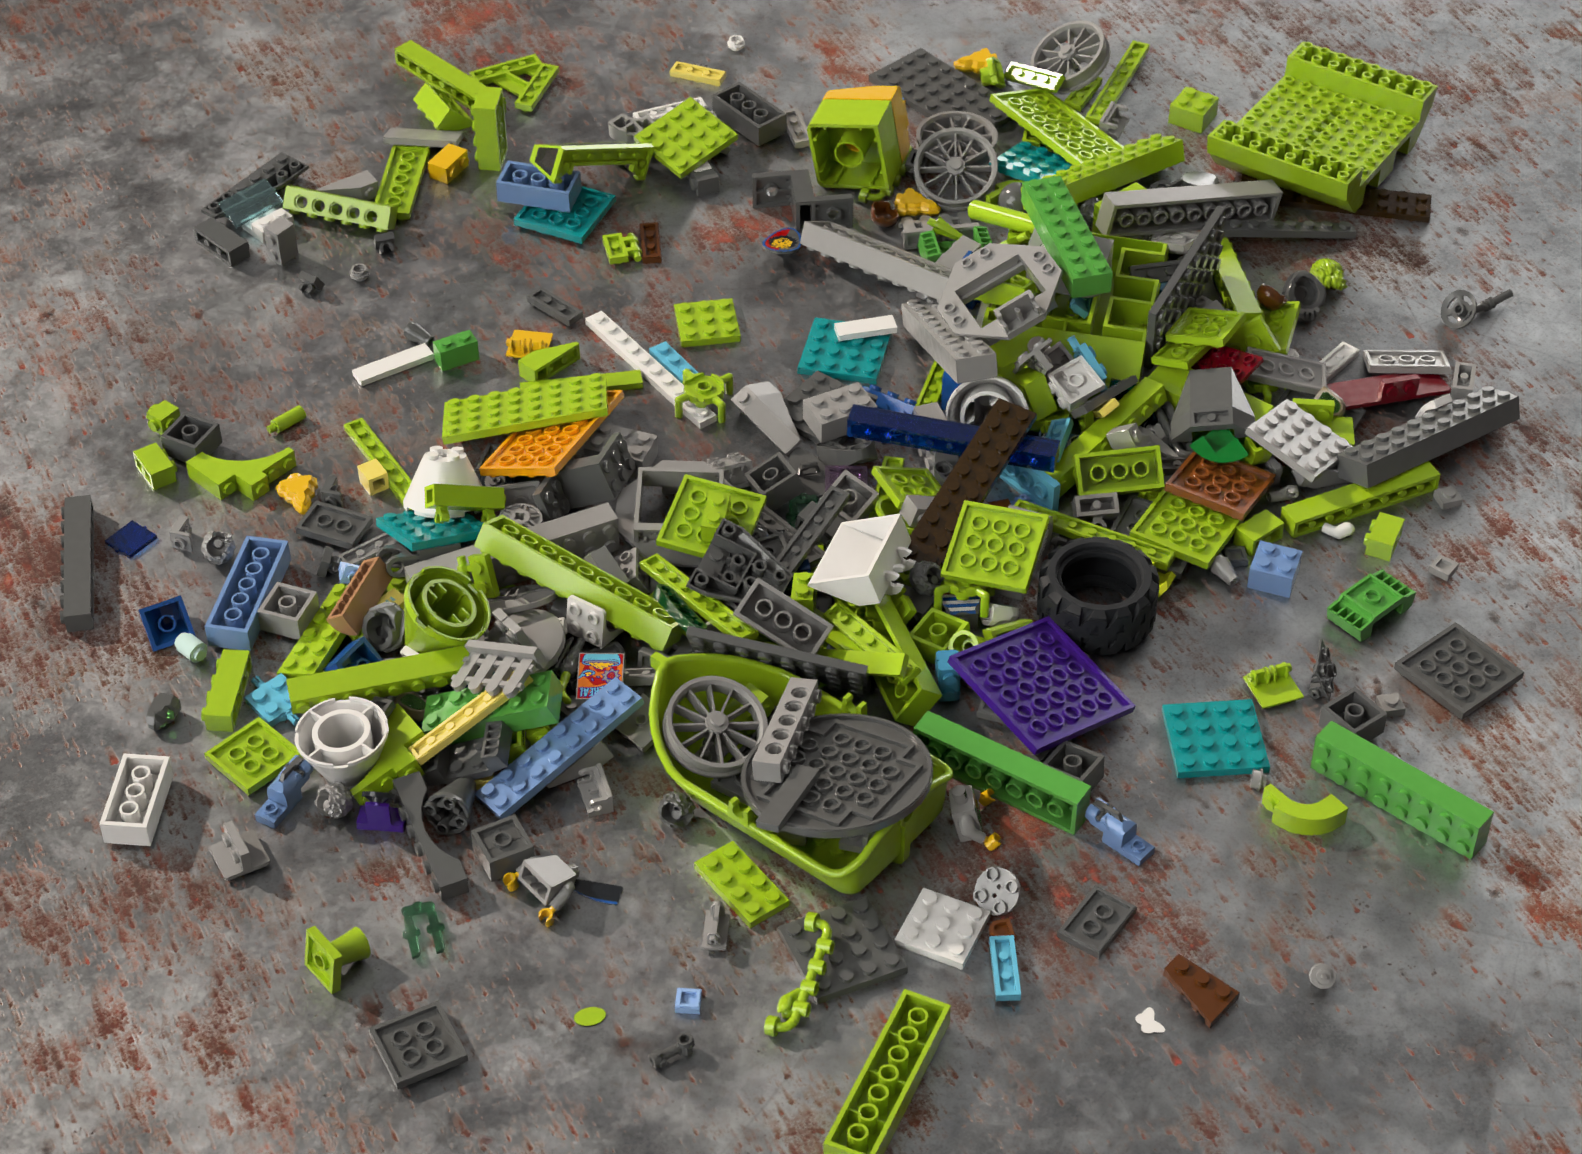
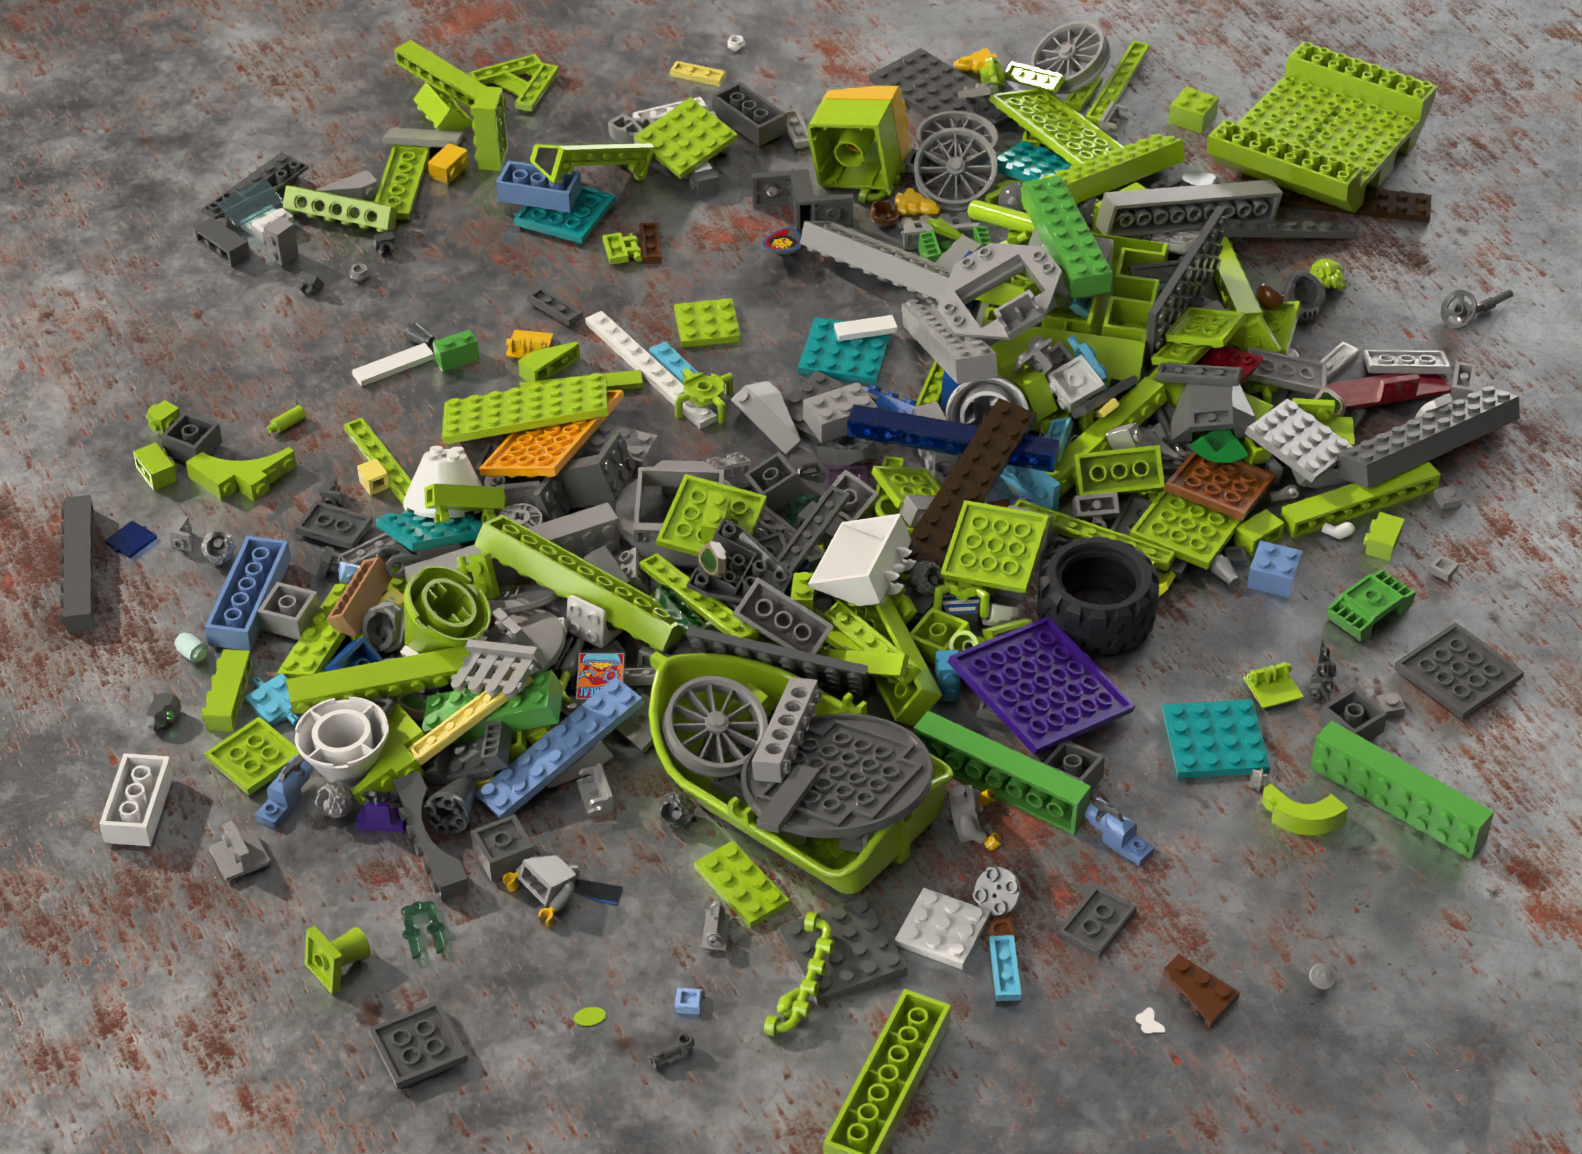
blue slope [138,595,196,652] -> none
yellow rock [275,473,318,515] -> none
none -> dark tan rock [699,541,727,578]
none -> light grey hinge [957,81,999,99]
none -> dark grey tile [1156,363,1243,386]

